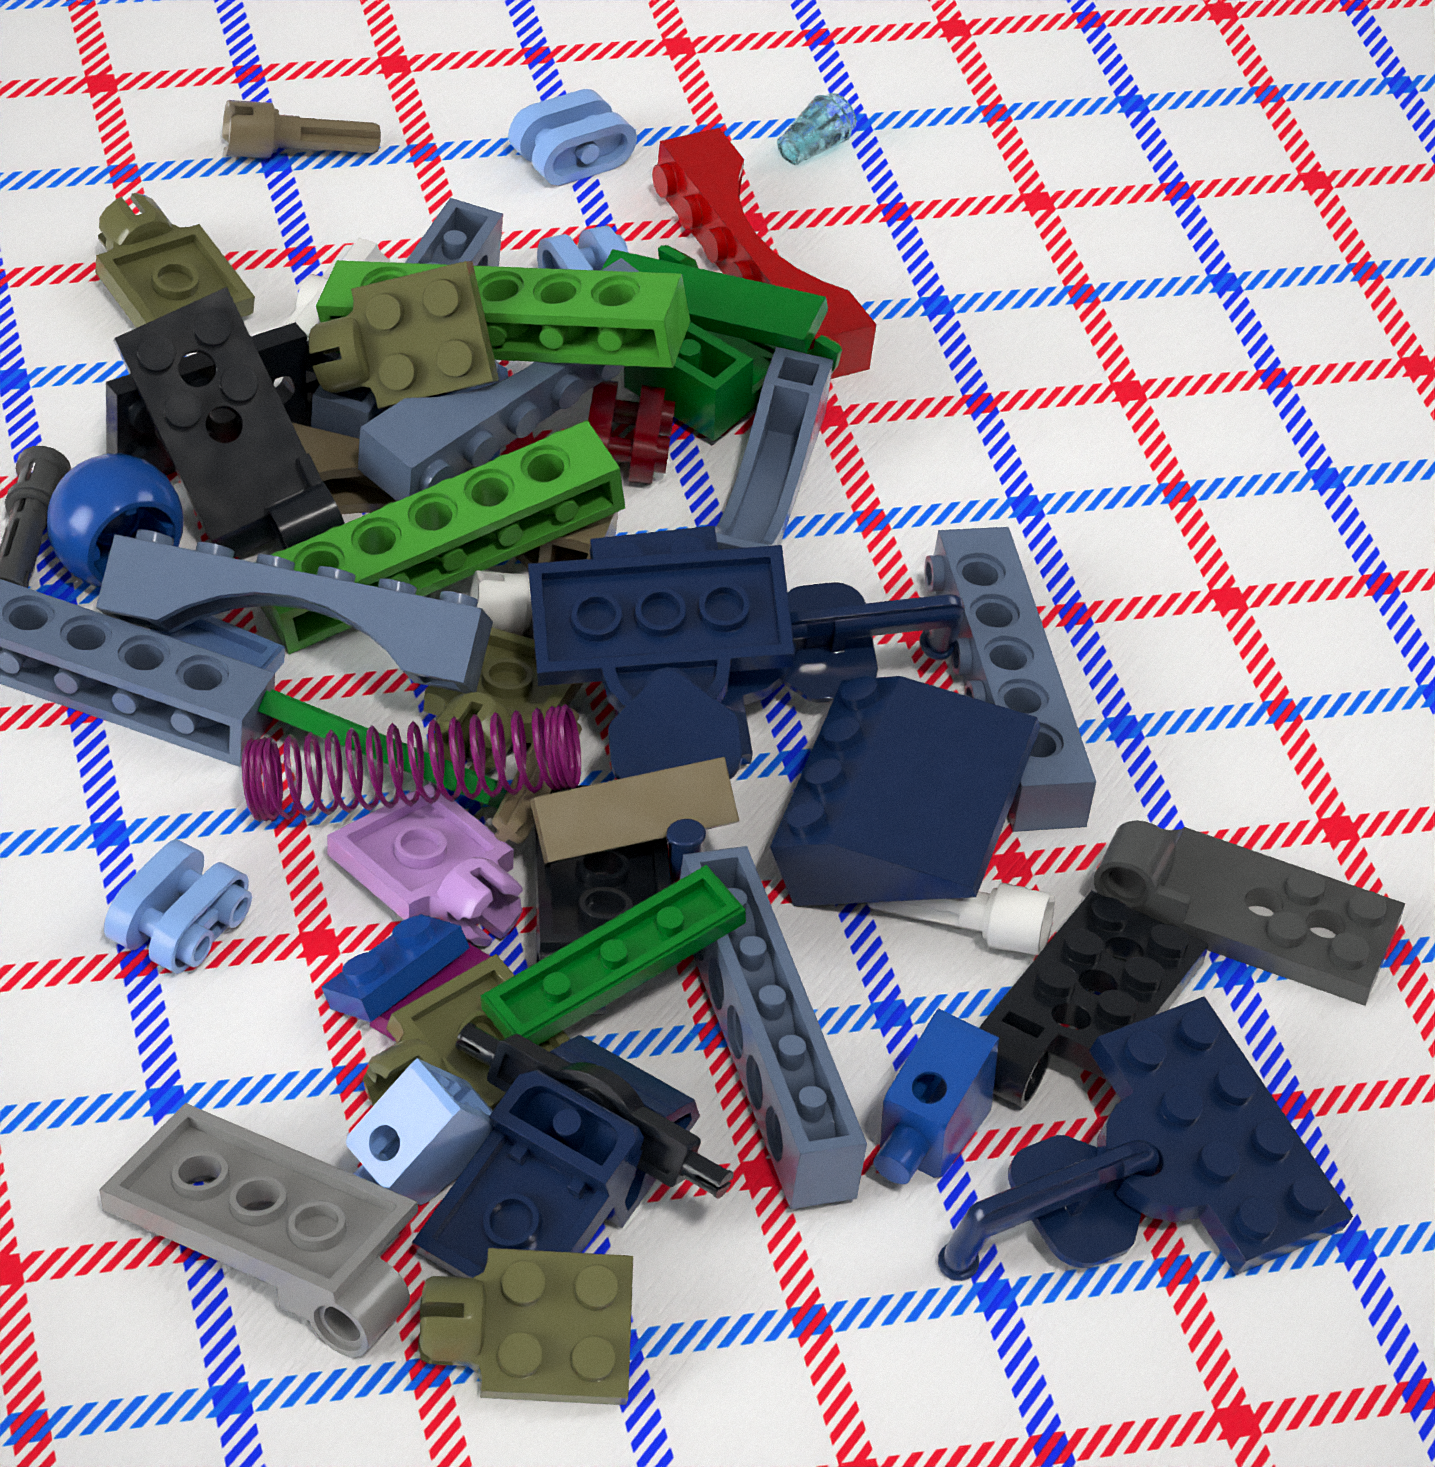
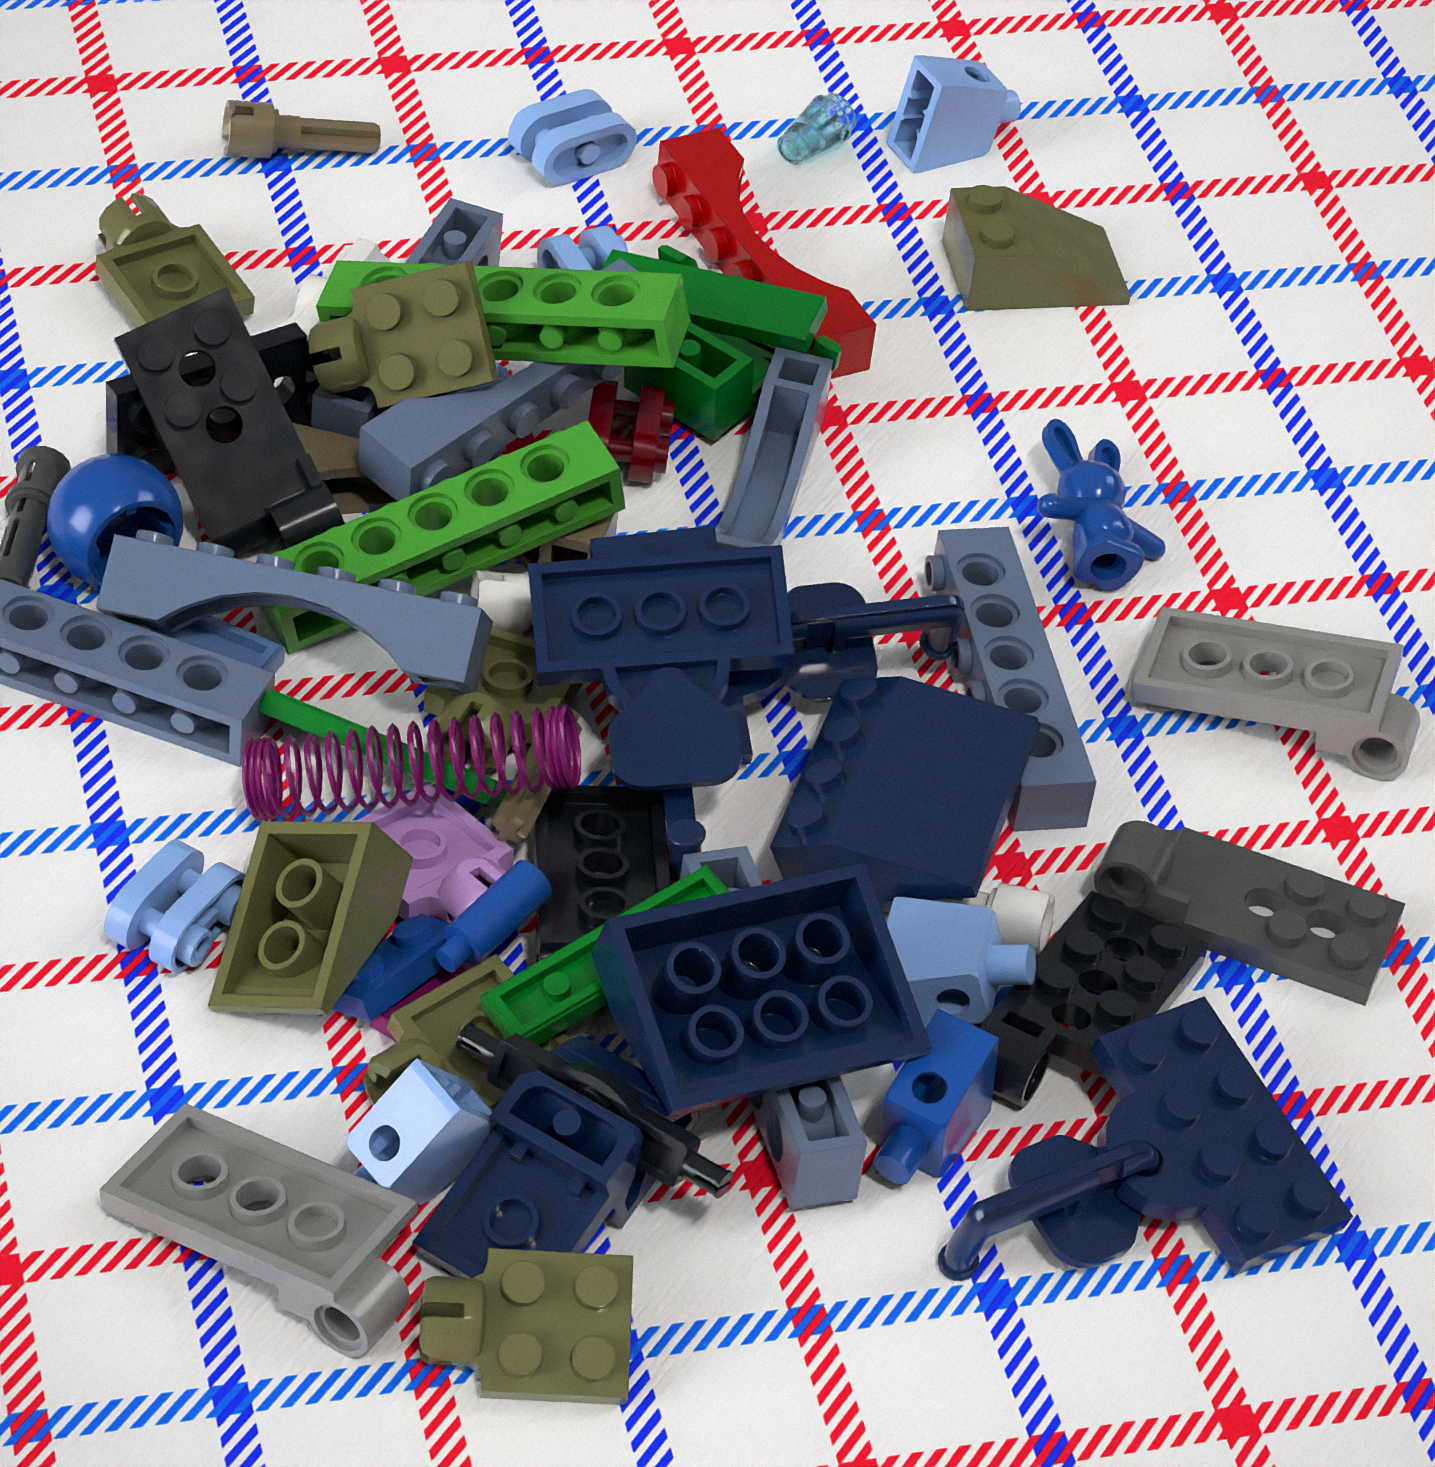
dark tan tile [530,757,739,865] -> none
none -> olive slope [208,821,413,1015]
none -> blue cylinder [435,860,552,972]
none -> dark blue slope [591,862,932,1116]
none -> light blue torso [886,55,1021,173]
none -> light blue torso [887,897,1036,1028]
none -> olive slope [942,185,1131,311]
none -> blue animal [1037,419,1166,591]
none -> light grey hinge [1132,606,1420,780]

